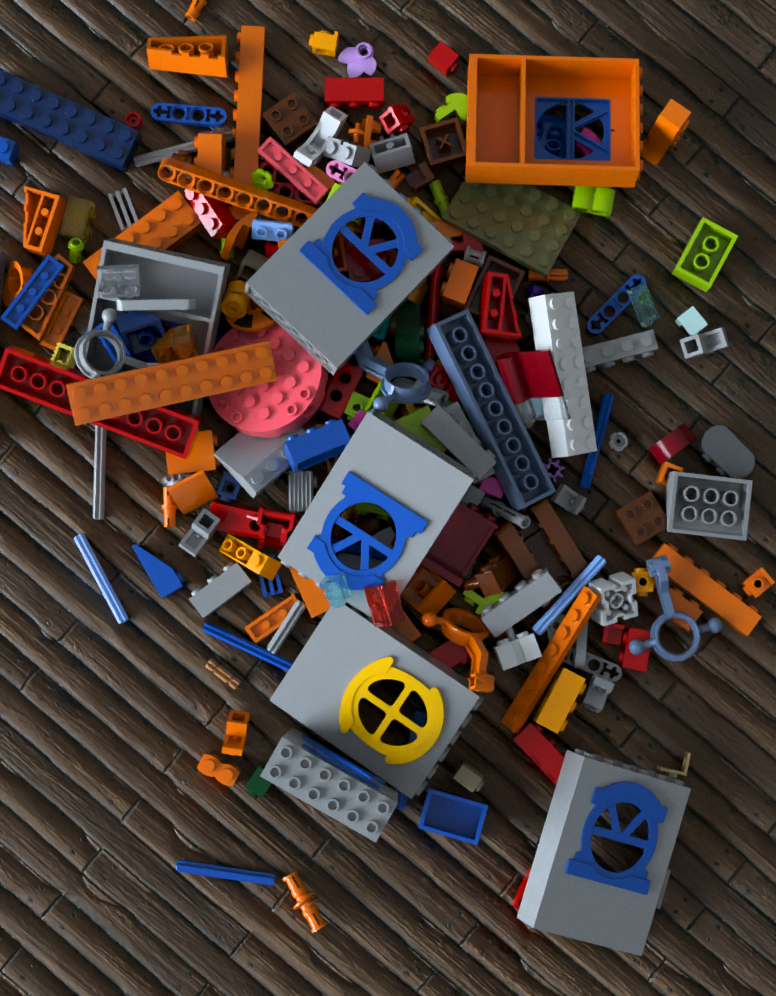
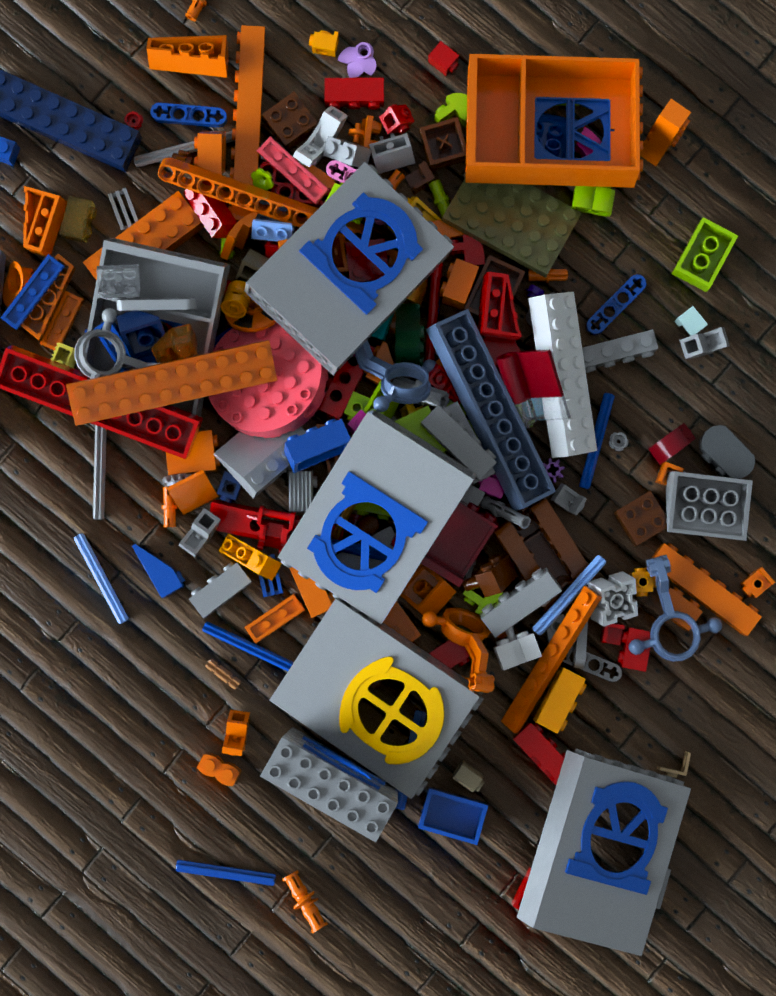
lime pin [68,238,84,263] -> none
dark green brick [245,763,272,798] -> none
light grey axle [267,600,306,654] -> none
clear light blue brick [319,573,352,608] -> none
clear red panel [364,580,405,627] -> none
light grey bush [463,246,487,269] -> none
light grey brick [579,673,615,714] -> none
clear light blue slope [627,282,659,327] -> none

